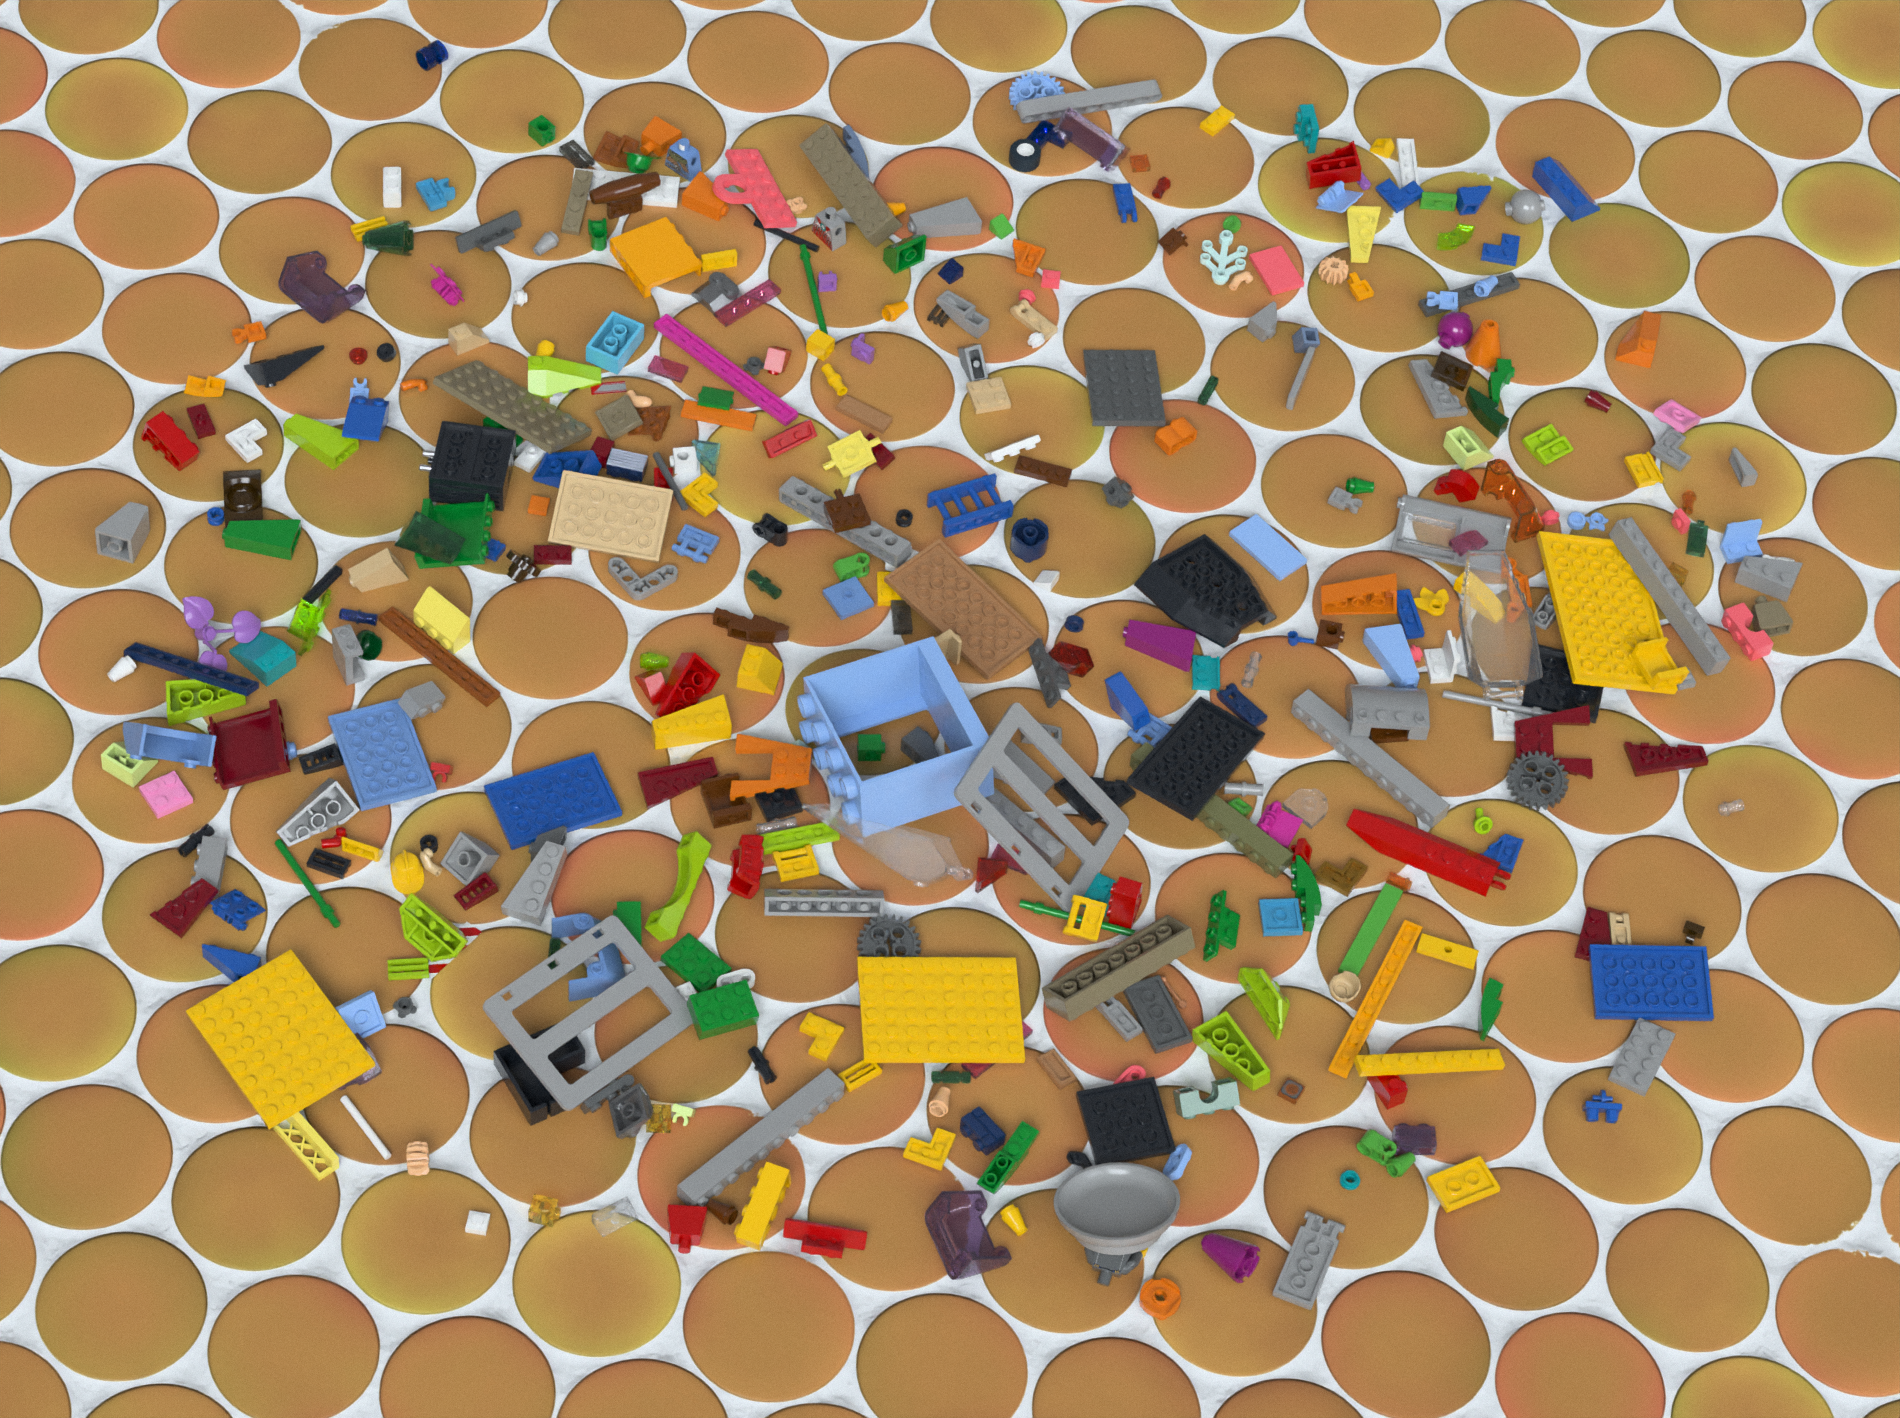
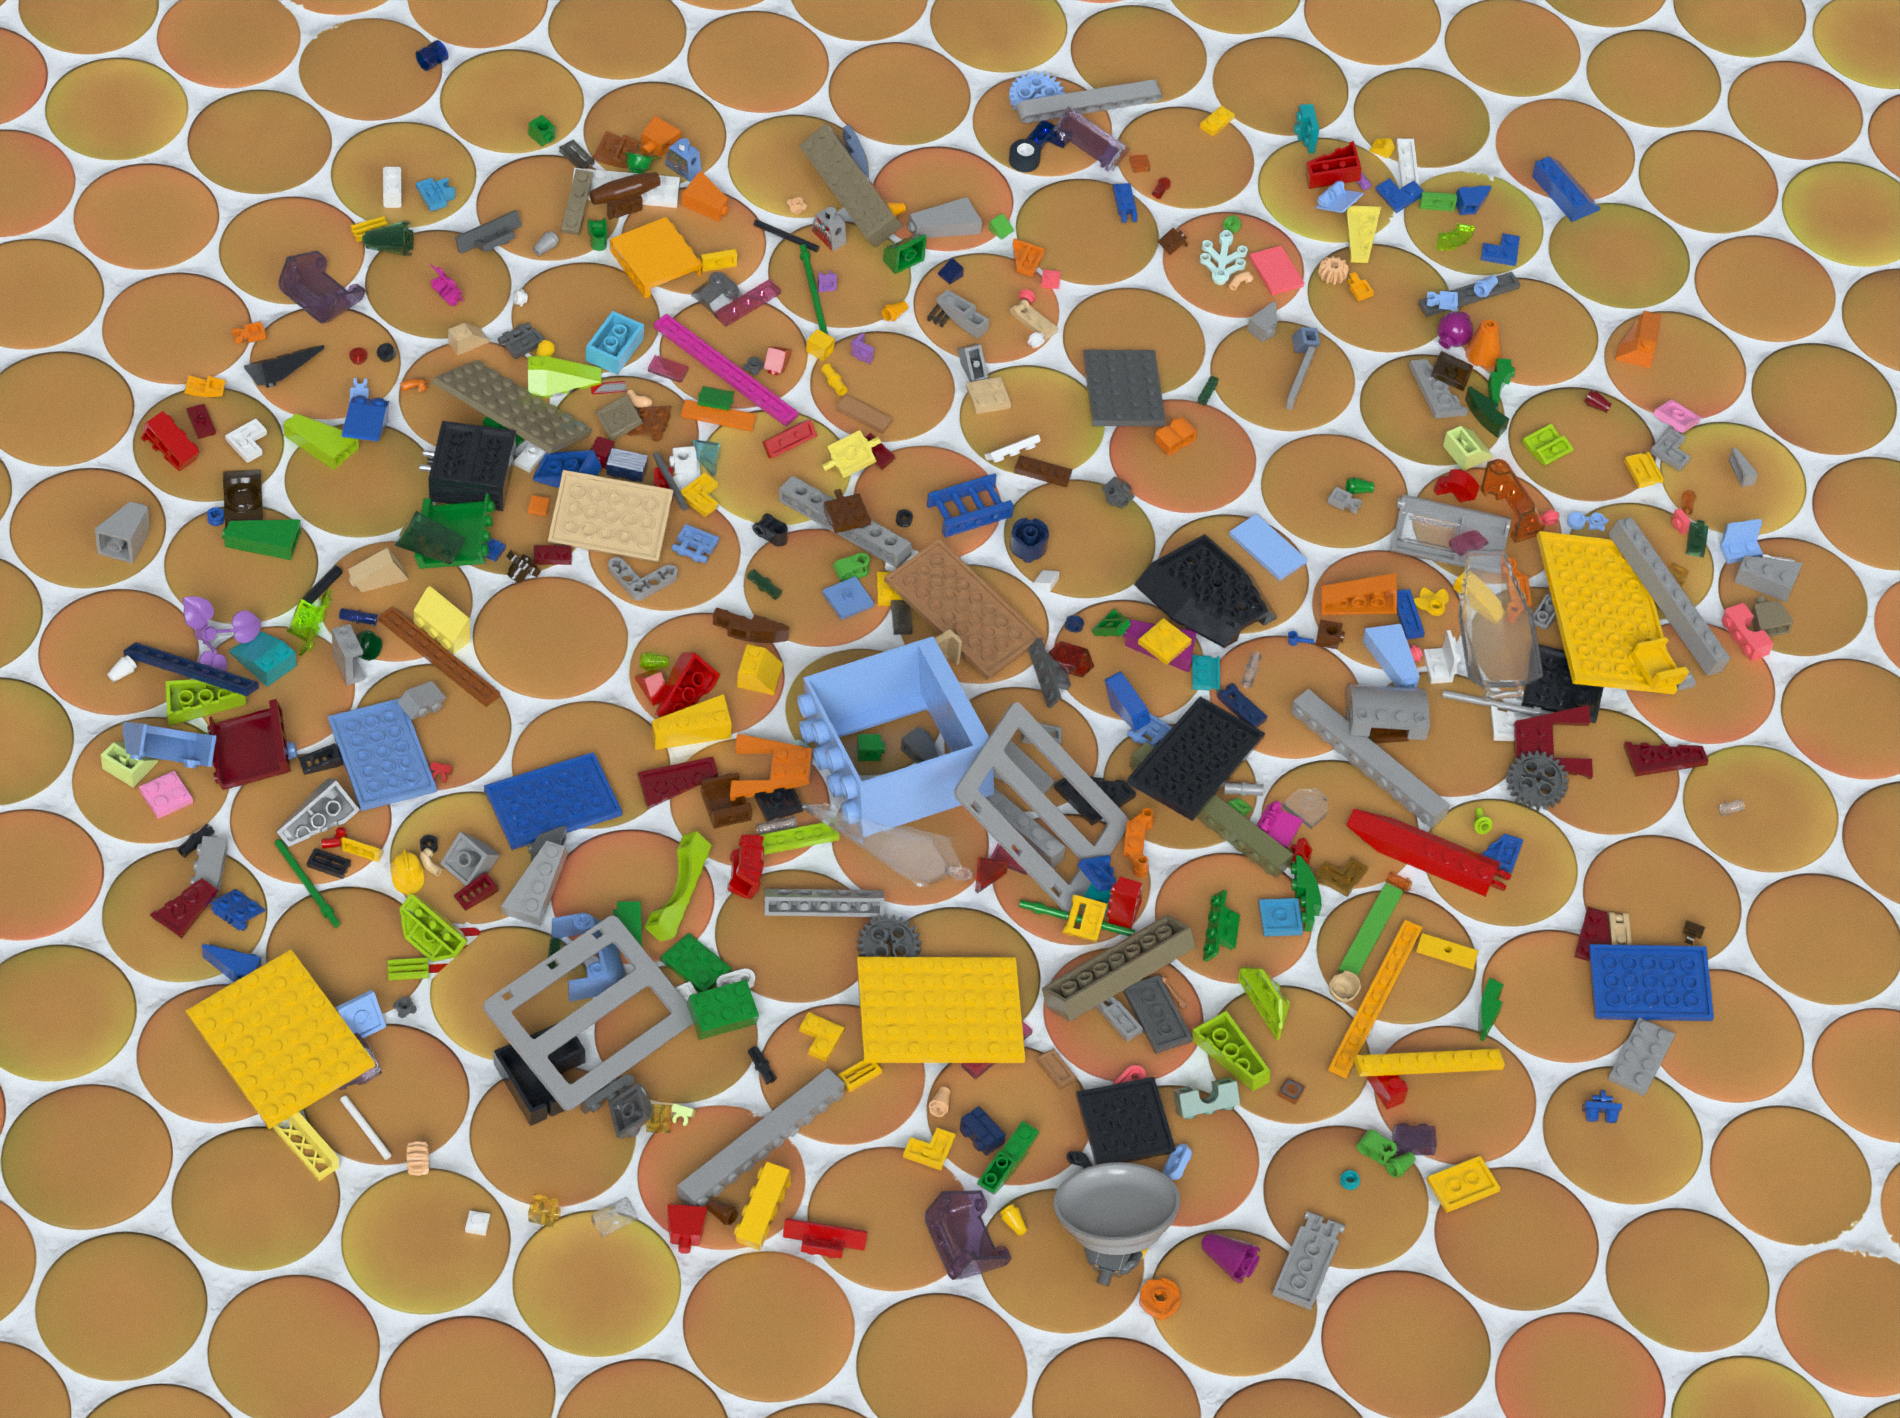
coral plate [712,149,797,228] -> none
yellow plate [772,844,819,882] -> none
clear green axle [931,1071,971,1084] -> none
light grey brick [1505,190,1545,225] -> none
none -> dark grey plate [497,322,545,359]
none -> blue wing [1077,855,1116,892]
none -> green wing [1091,609,1131,637]
none -> orange plate [1123,808,1154,877]
none -> yellow plate [1138,618,1192,665]

